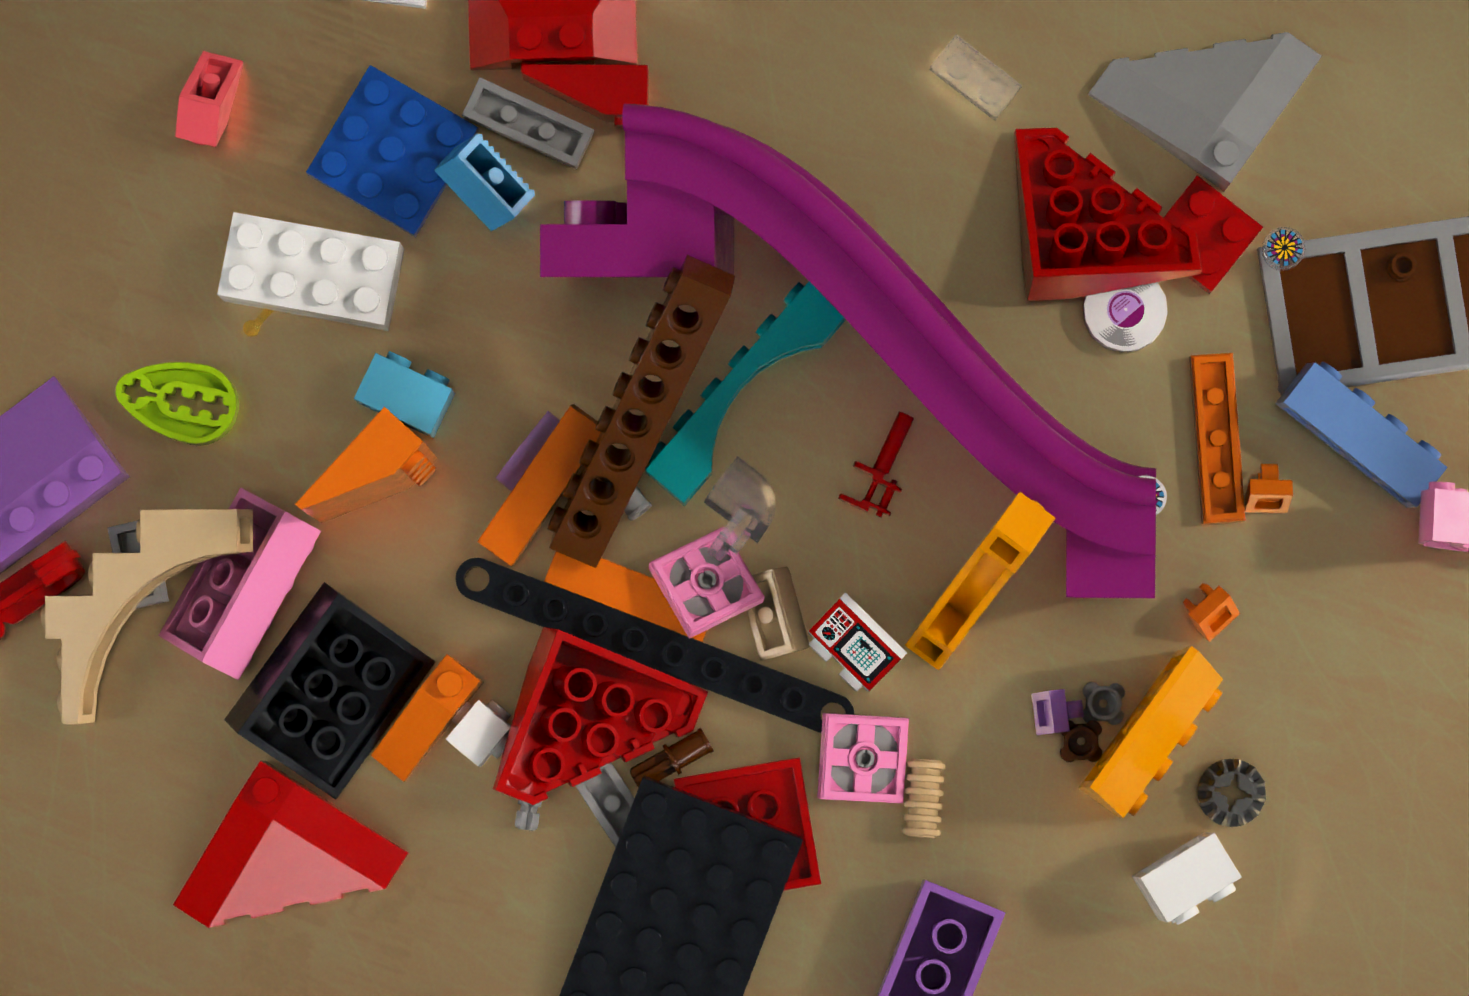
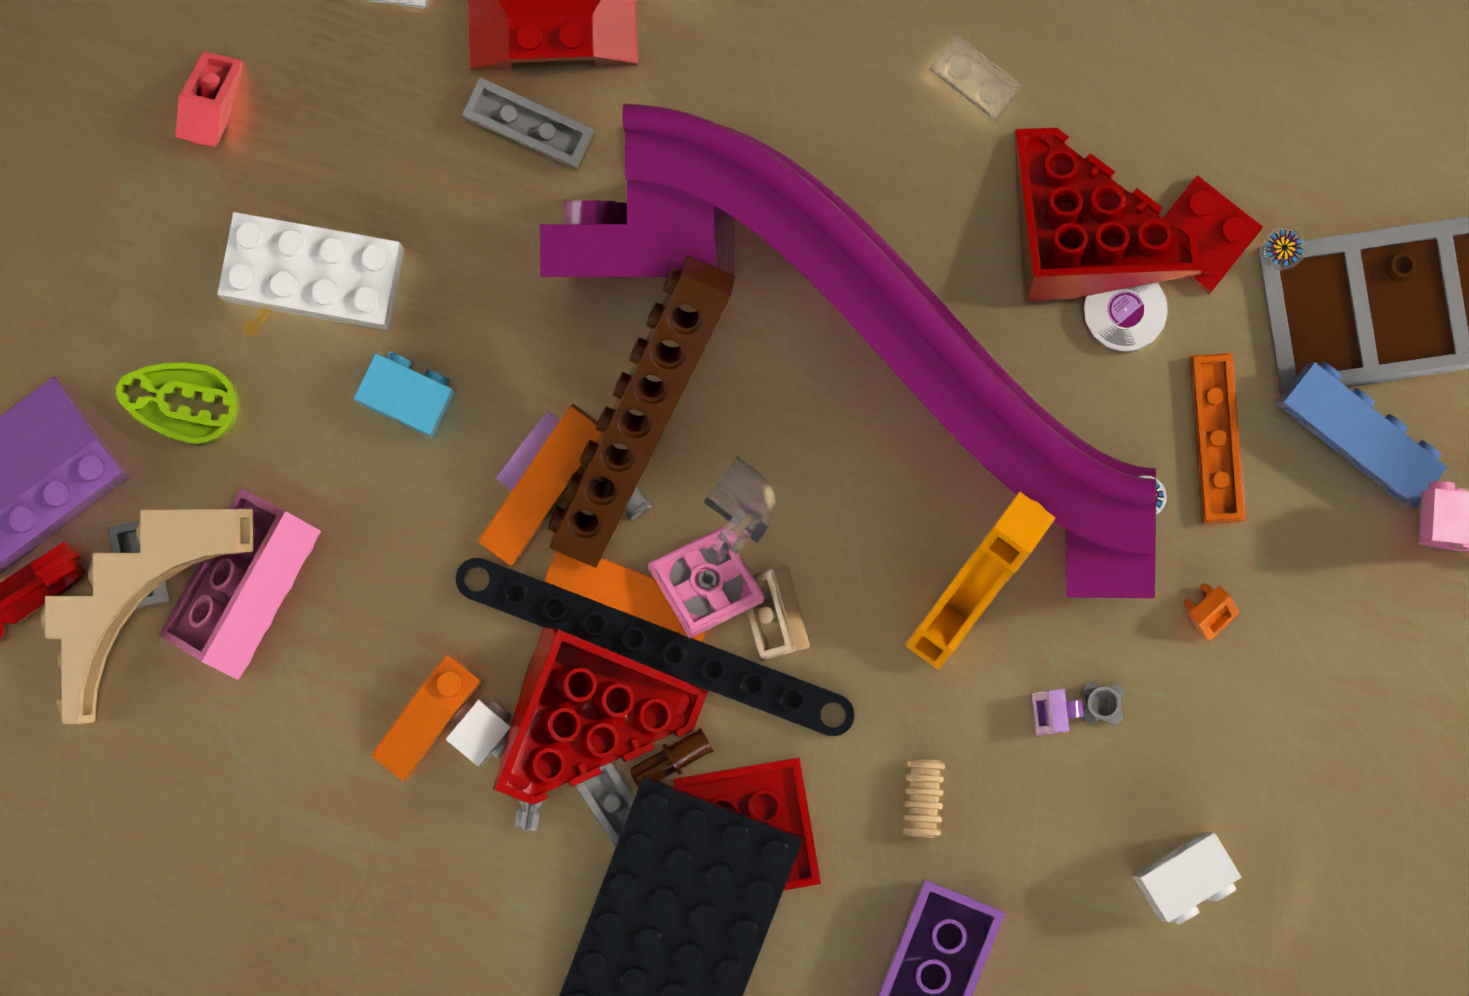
red slope [173,761,408,928] -> none
black slope [224,582,436,799] -> none
orange slope [295,407,437,523] -> none
blue plate [306,65,479,237] -> none
dark azure brick [434,134,535,232] -> none
red slope [521,64,649,129] -> none
teal arch [645,281,846,506] -> none
slope [808,592,907,692] -> none
bright pink piece [817,713,909,803] -> none
red piece [838,411,914,518] -> none
reddish brown plate [1060,720,1102,762] -> none
light orange slope [1078,646,1223,818] -> none
light grey slope [1088,32,1322,191] -> none
dark grey gear [1198,759,1266,827] -> none
orange tile [1244,464,1293,513] -> none

